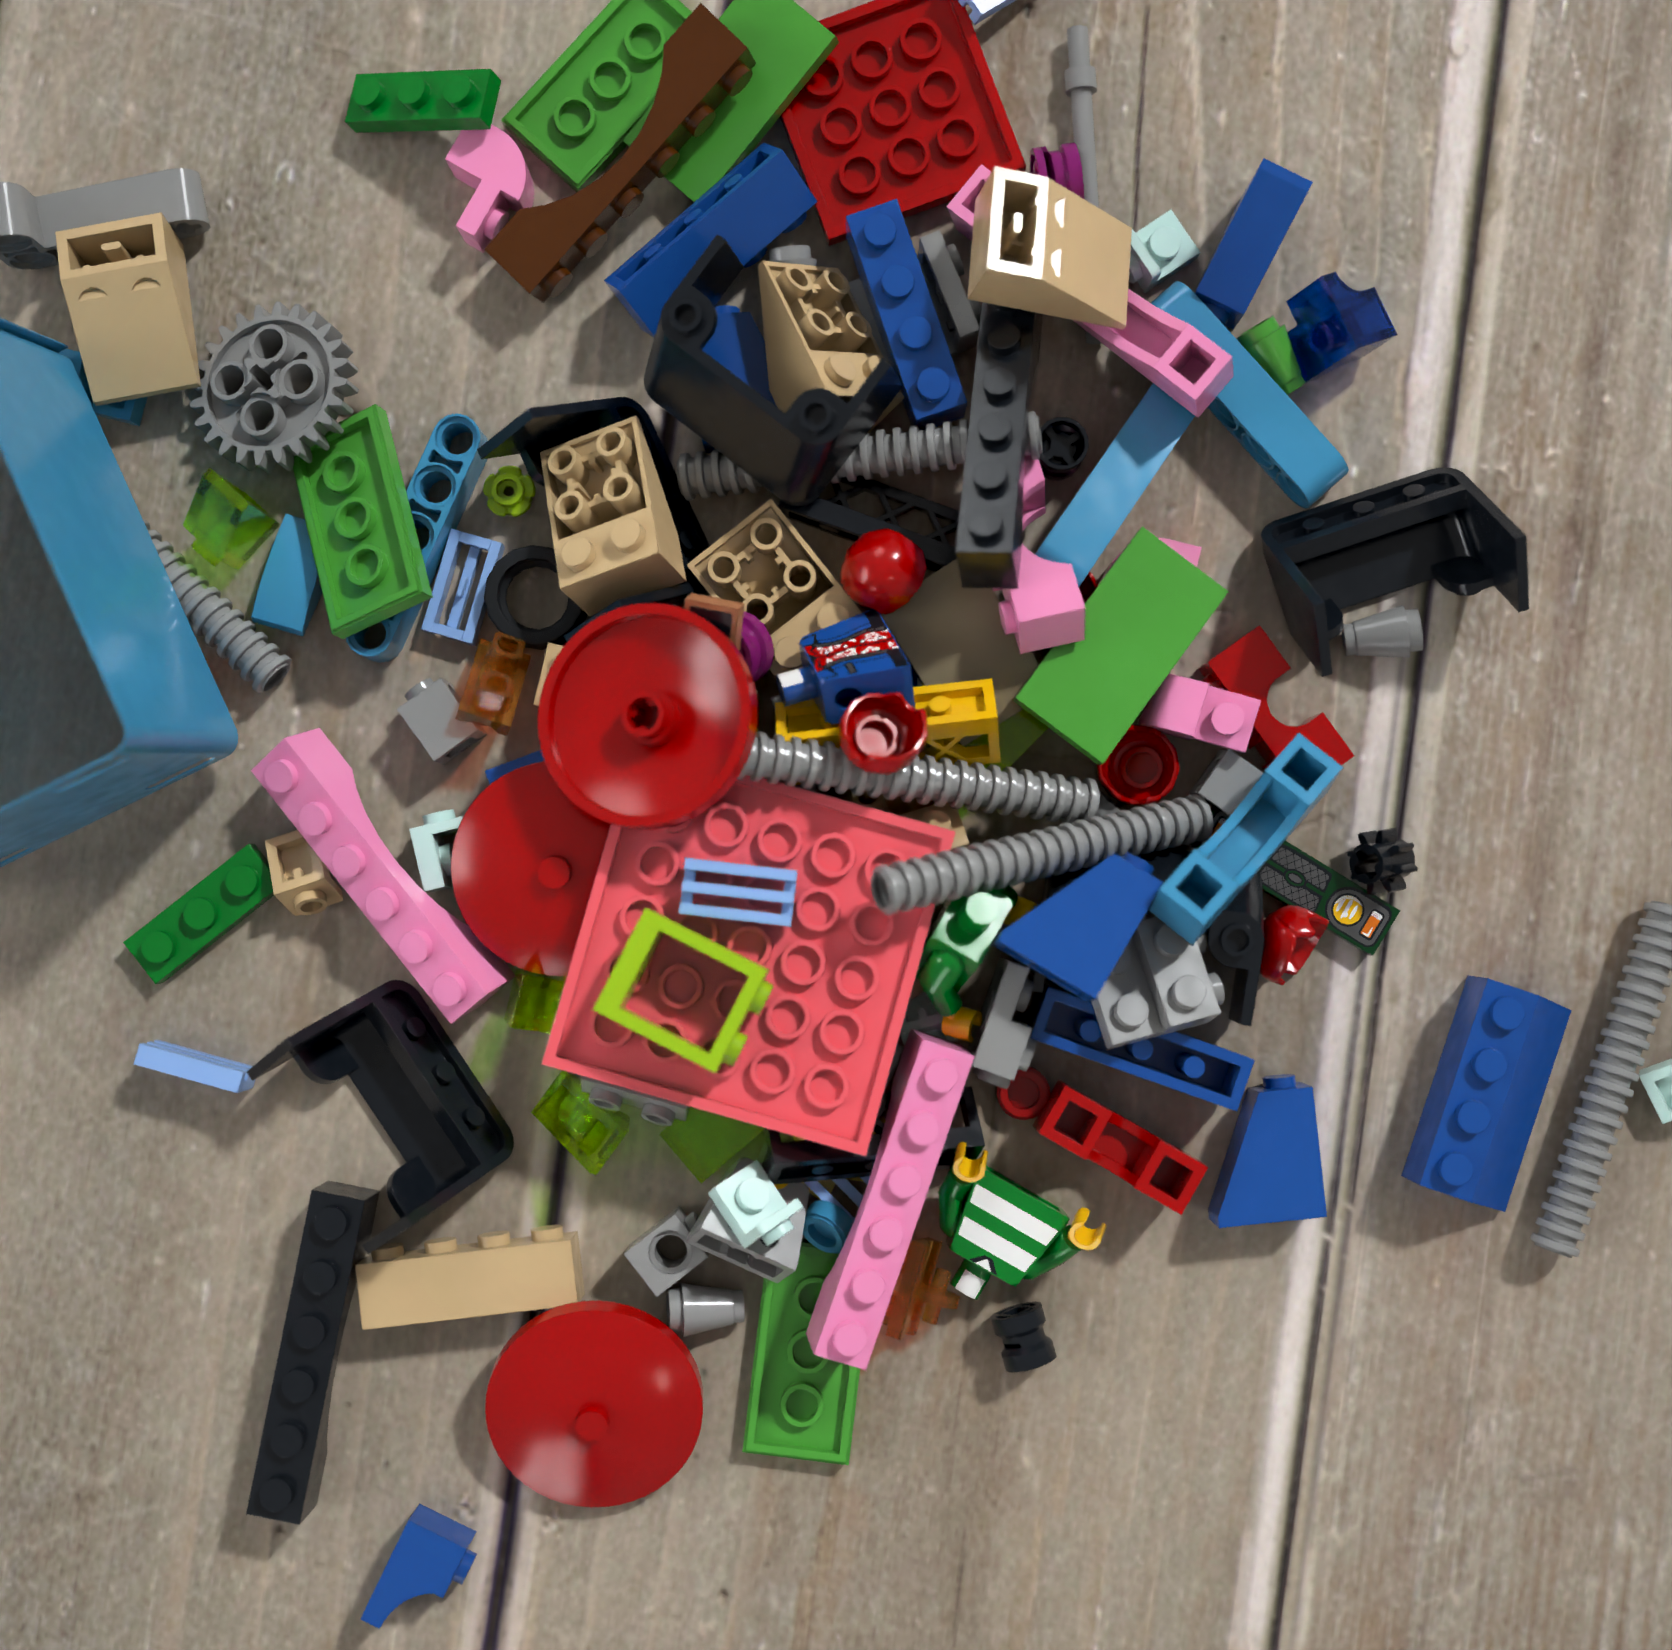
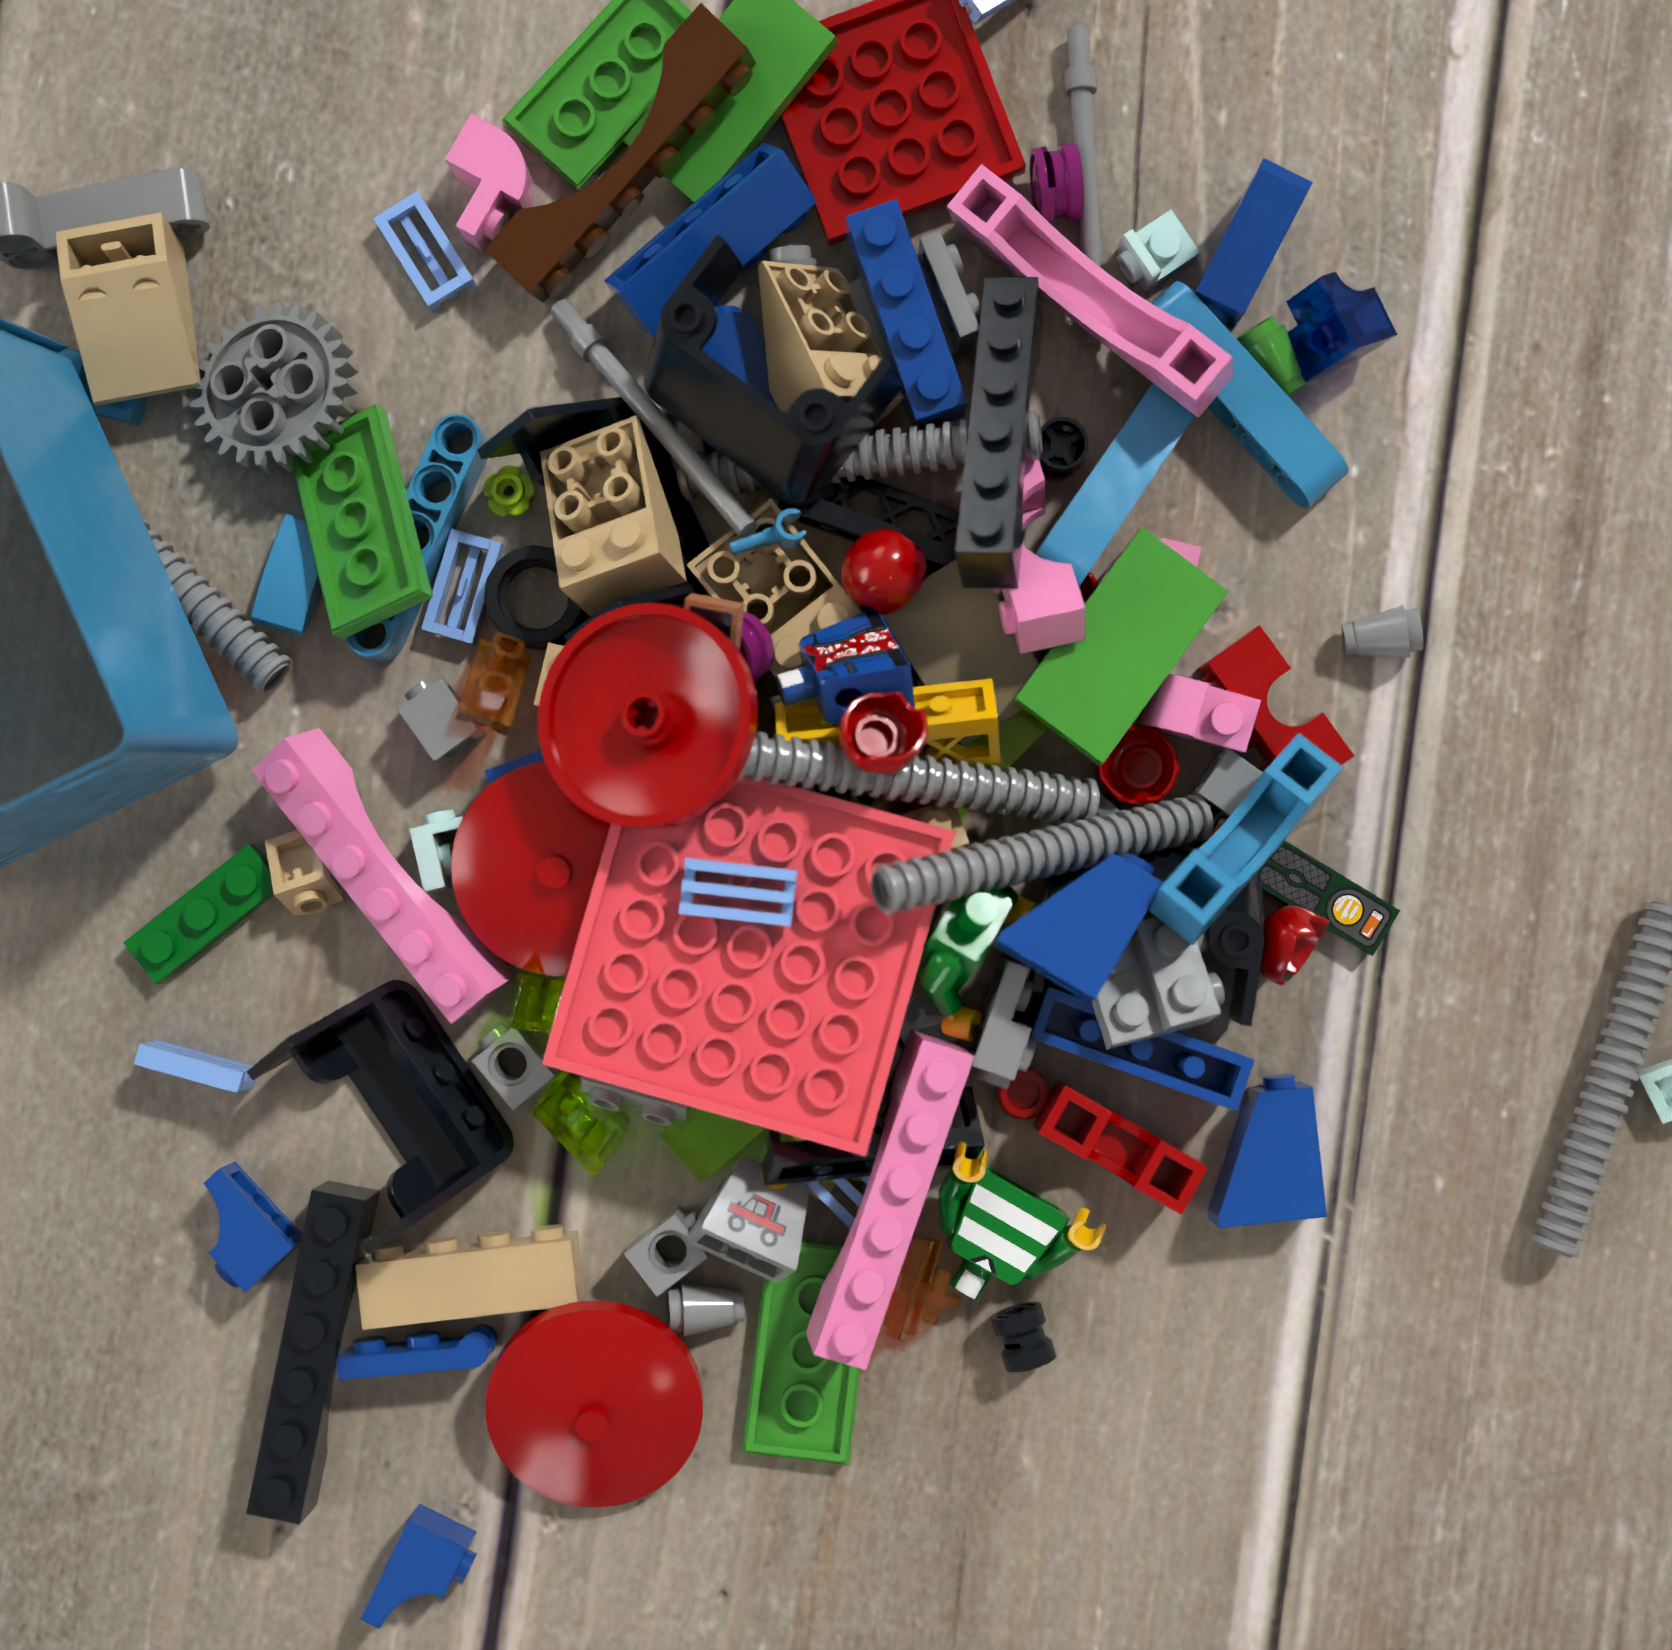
clear neon green slope [183,468,281,570] -> none
green plate [345,69,501,133] -> none
lime window [593,907,774,1073] -> none
light aqua bracket [708,1160,804,1249] -> none
dark azure tile [803,1200,853,1253] -> none
tan slope [968,166,1132,330] -> none
black windscreen [1261,468,1529,677] -> none
black gear [1347,828,1418,895] -> none
blue slope [1401,976,1572,1212] -> none
none -> blue arch [203,1161,303,1292]
none -> blue plate [336,1324,498,1380]
none -> light blue tile [373,191,476,312]
none -> light grey brick [472,1023,562,1111]
none -> light grey bar [551,299,756,537]
none -> dark azure hand [730,508,807,555]

